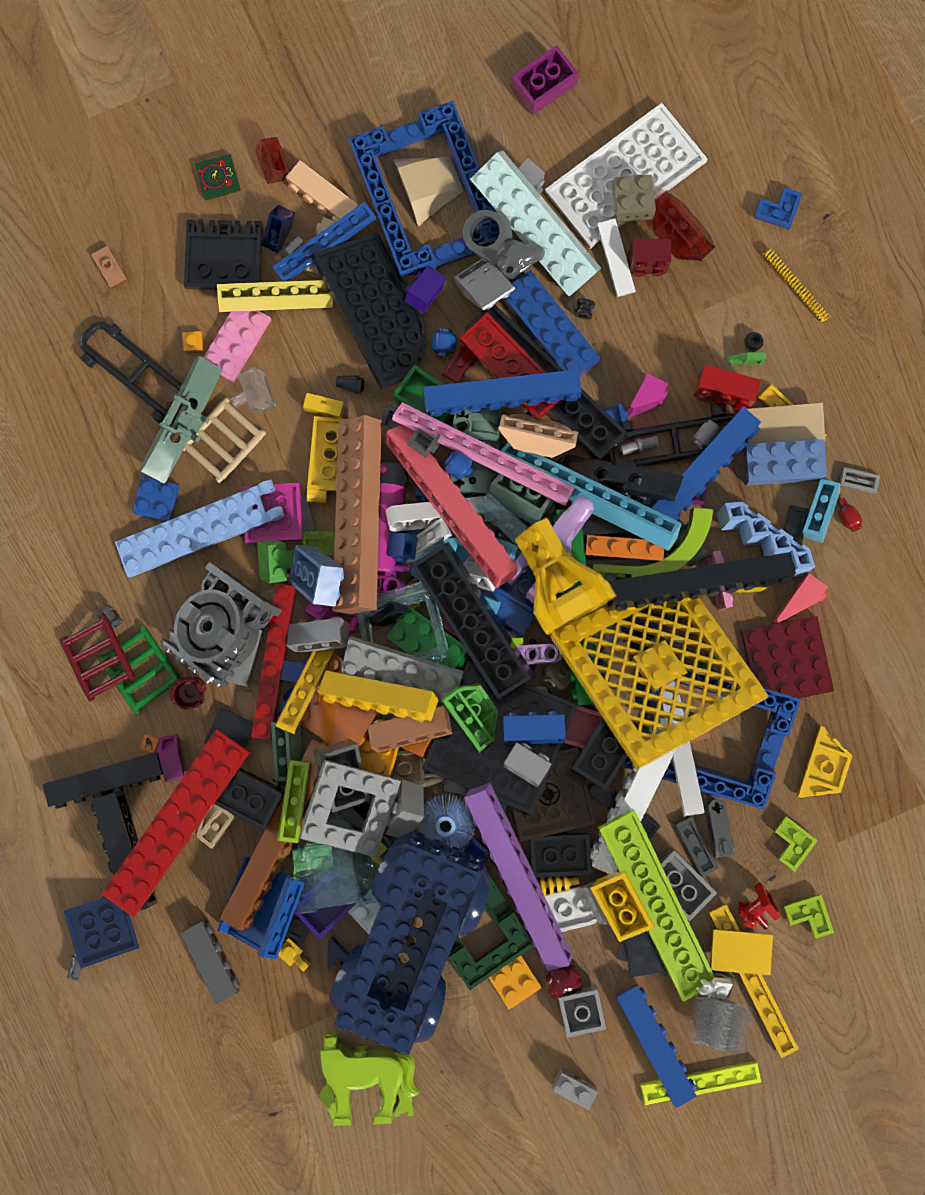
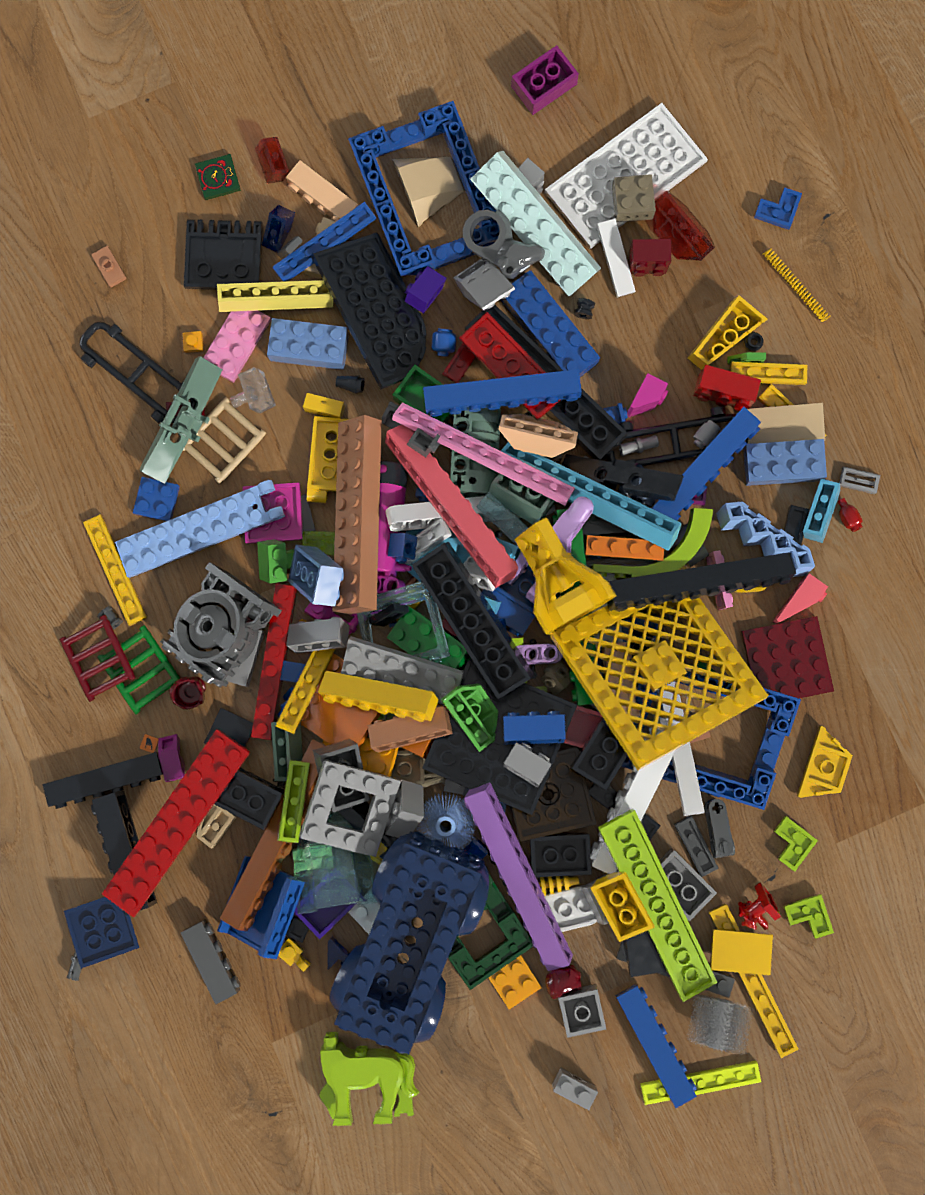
blue head [443,451,473,480] -> none
white plate [697,977,733,999] -> none
none -> yellow tile [83,514,147,626]
none -> medium blue brick [267,318,349,370]
none -> yellow wedge [688,295,768,370]
none -> yellow plate [730,362,807,385]

